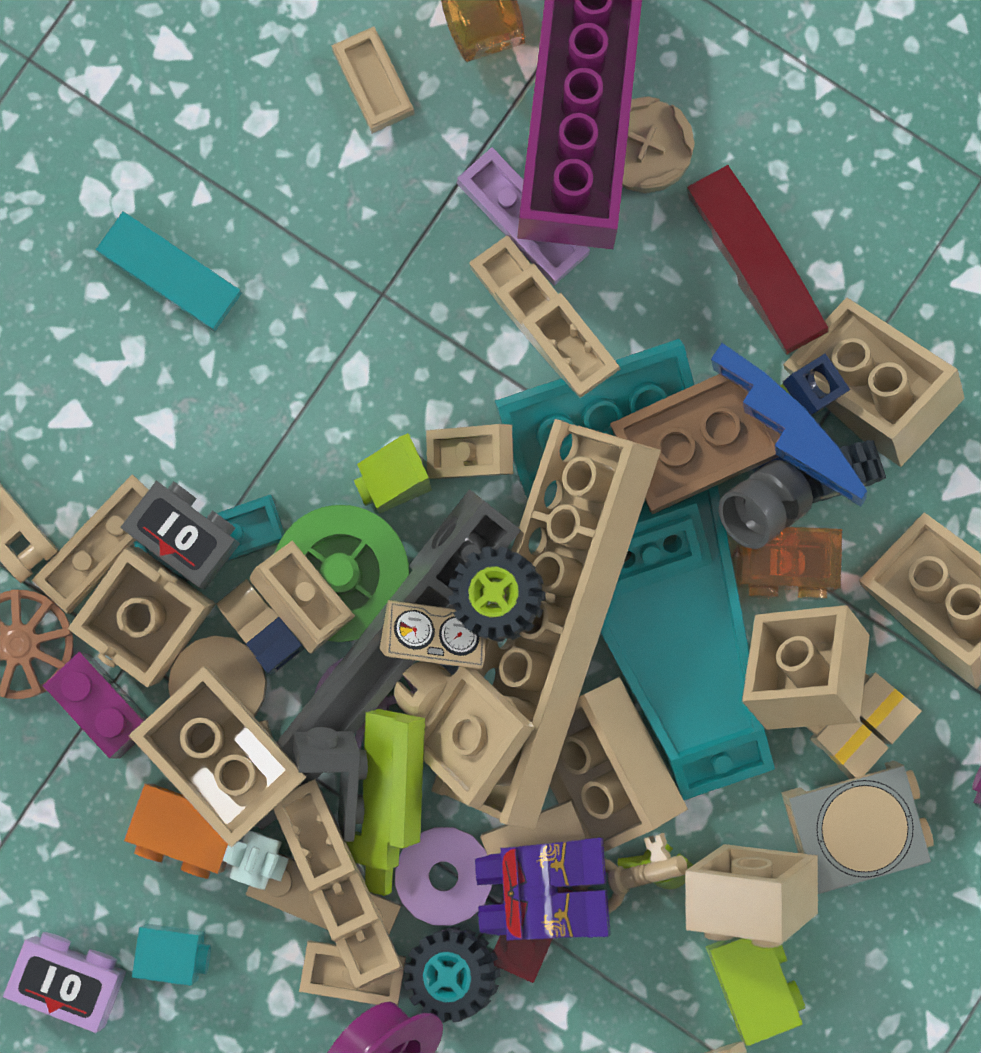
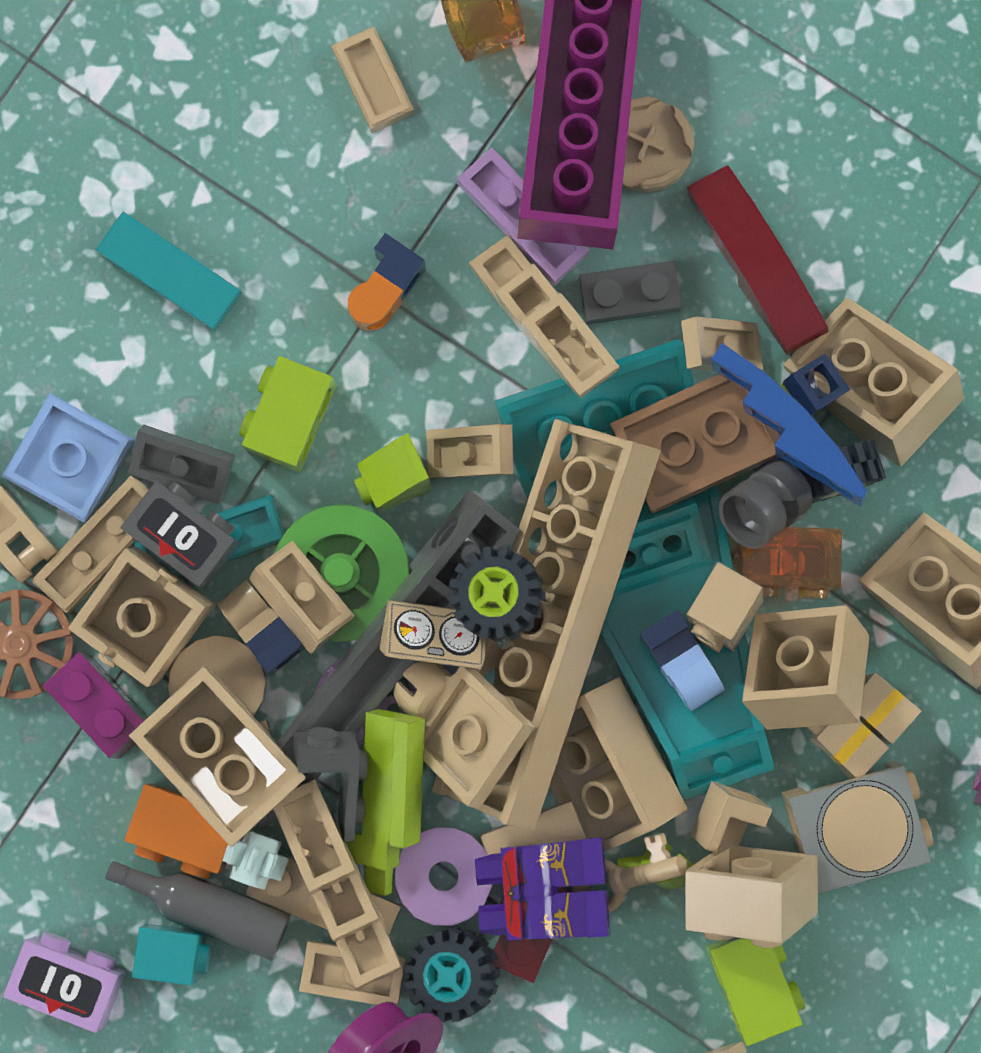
none -> light blue tile [2,393,135,523]
none -> dark grey piece [105,861,291,961]
none -> dark grey plate [128,425,235,504]
none -> lime brick [239,356,337,473]
none -> leg [348,233,426,331]
none -> dark grey plate [579,261,682,325]
none -> leg [640,609,725,712]
none -> tan plate [681,316,763,371]
none -> tan brick [687,562,763,653]
none -> tan panel [690,781,772,852]

